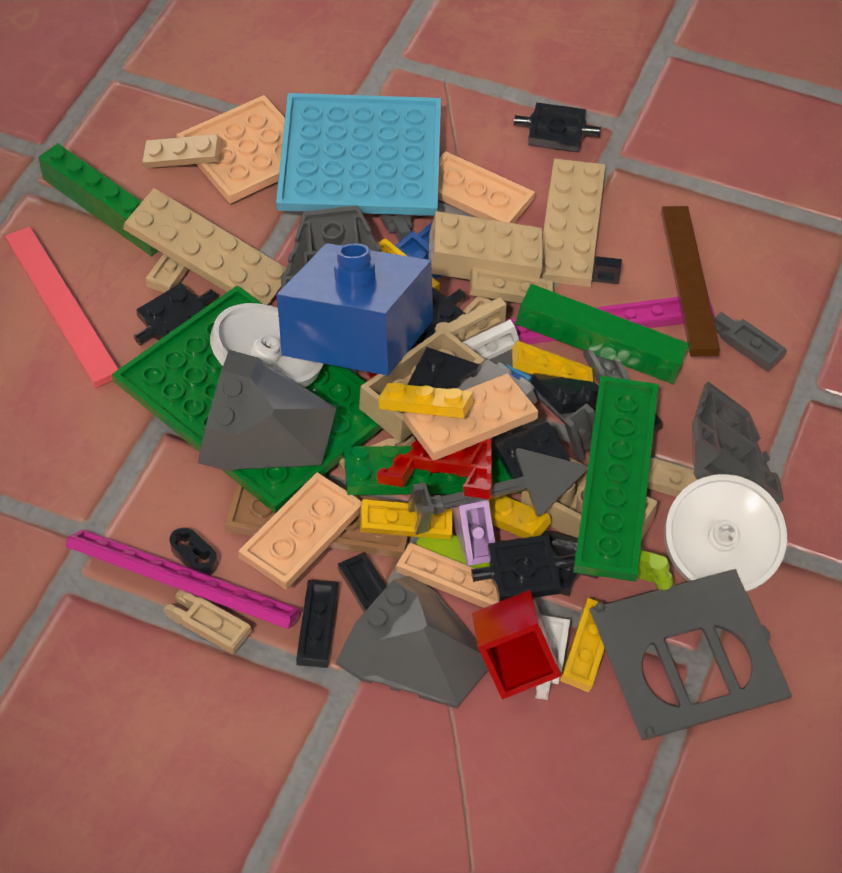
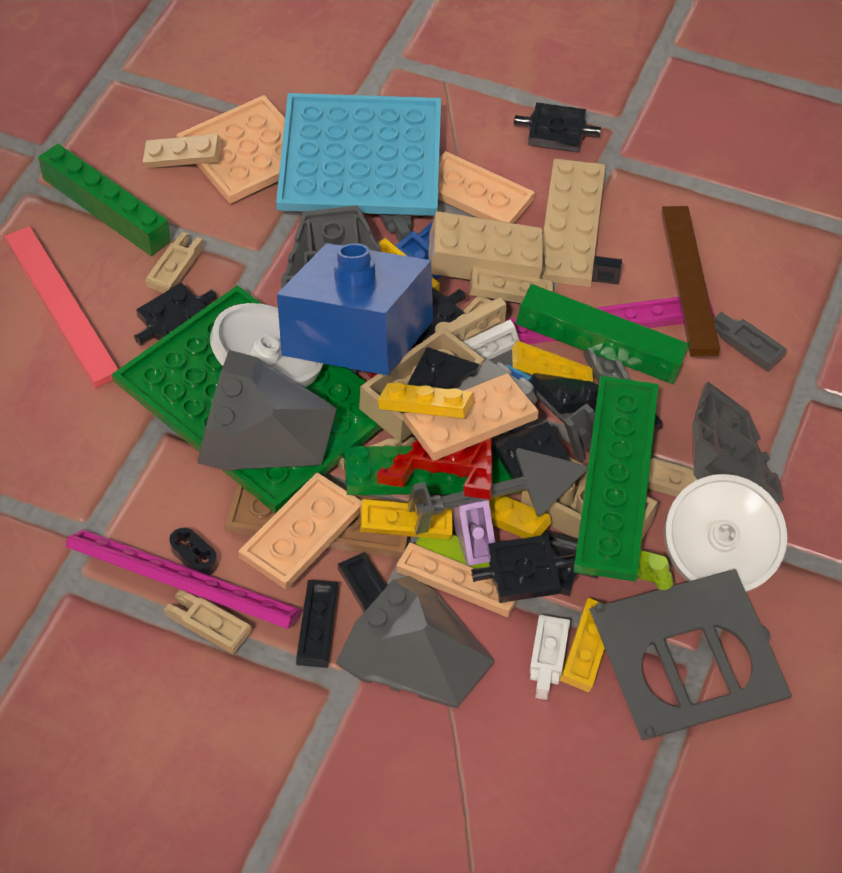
tan plate [123,188,287,305] -> none
red slope [472,590,562,700] -> none

